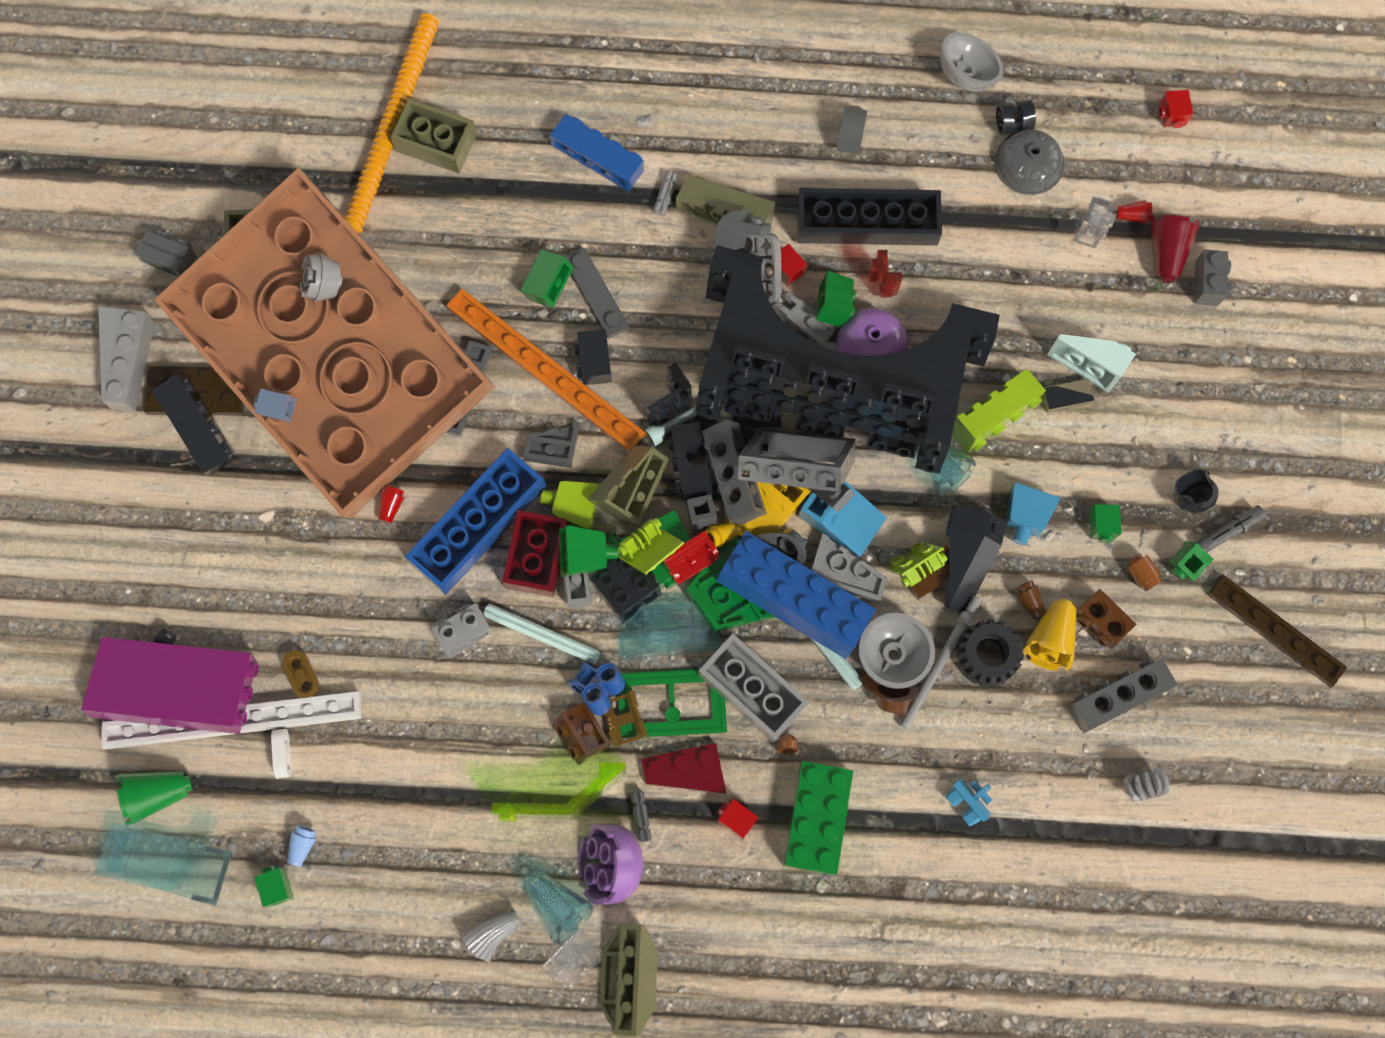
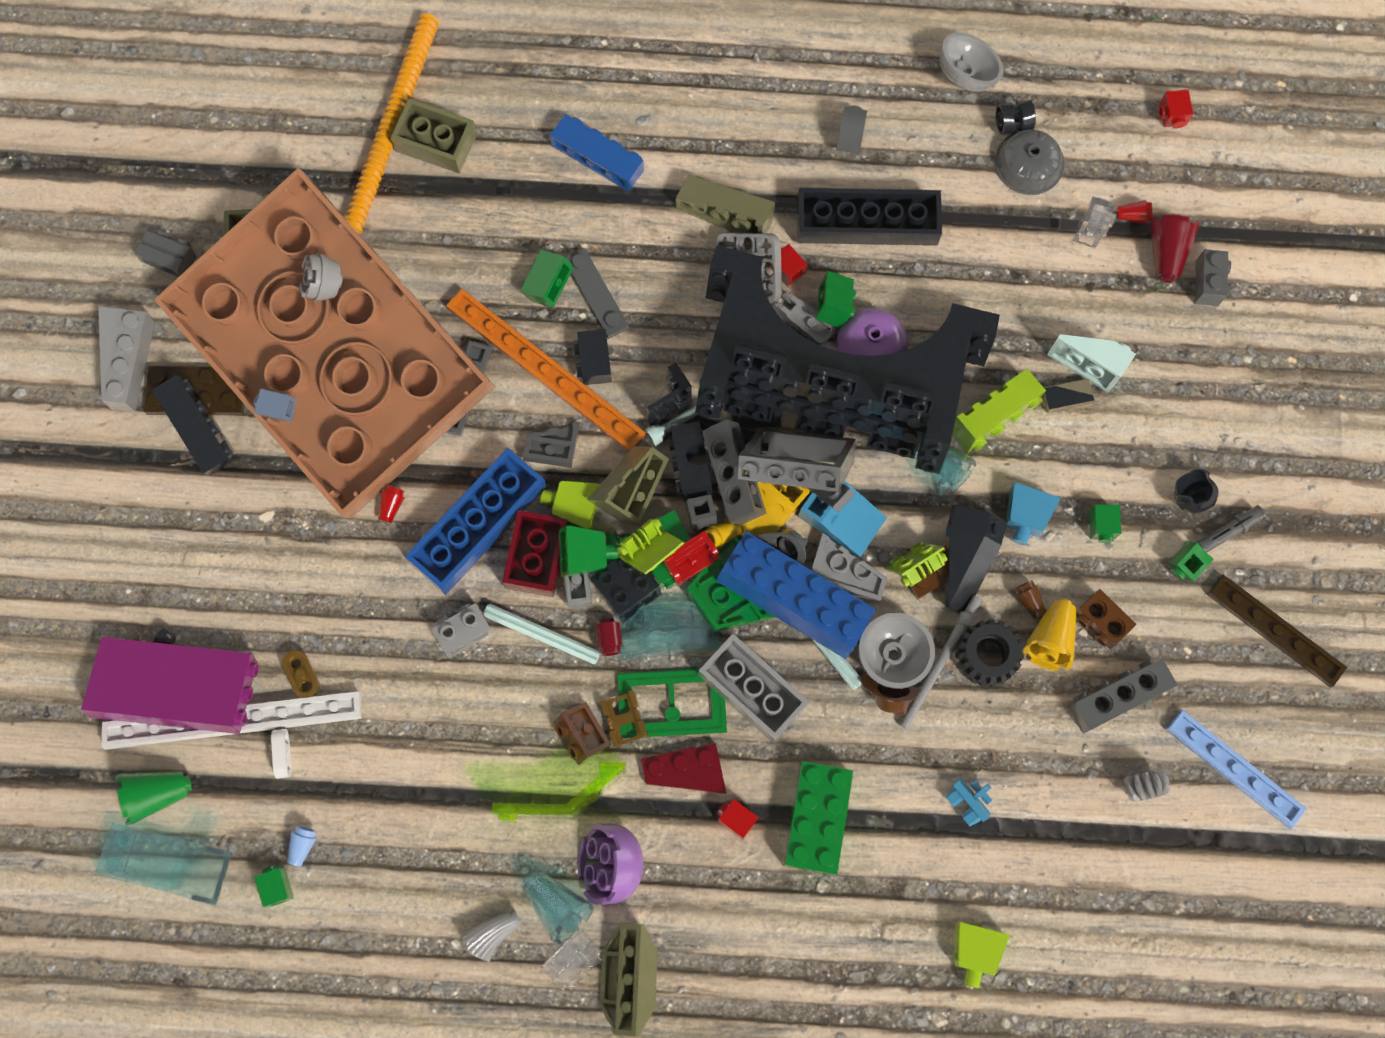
blue piece [568,662,625,716] -> none
dark grey axle [630,791,652,842] -> none
light grey axle [654,171,678,216] -> none
dark grey brick [714,209,772,250] -> none
dark orange hinge [777,734,798,754] -> none
clear red bracket [868,250,903,298] -> none
dark orange brick [1127,553,1163,592] -> none
none -> dark red brick [595,618,623,656]
none -> lime torso [954,922,1010,989]
none -> light blue tile [1165,709,1307,829]

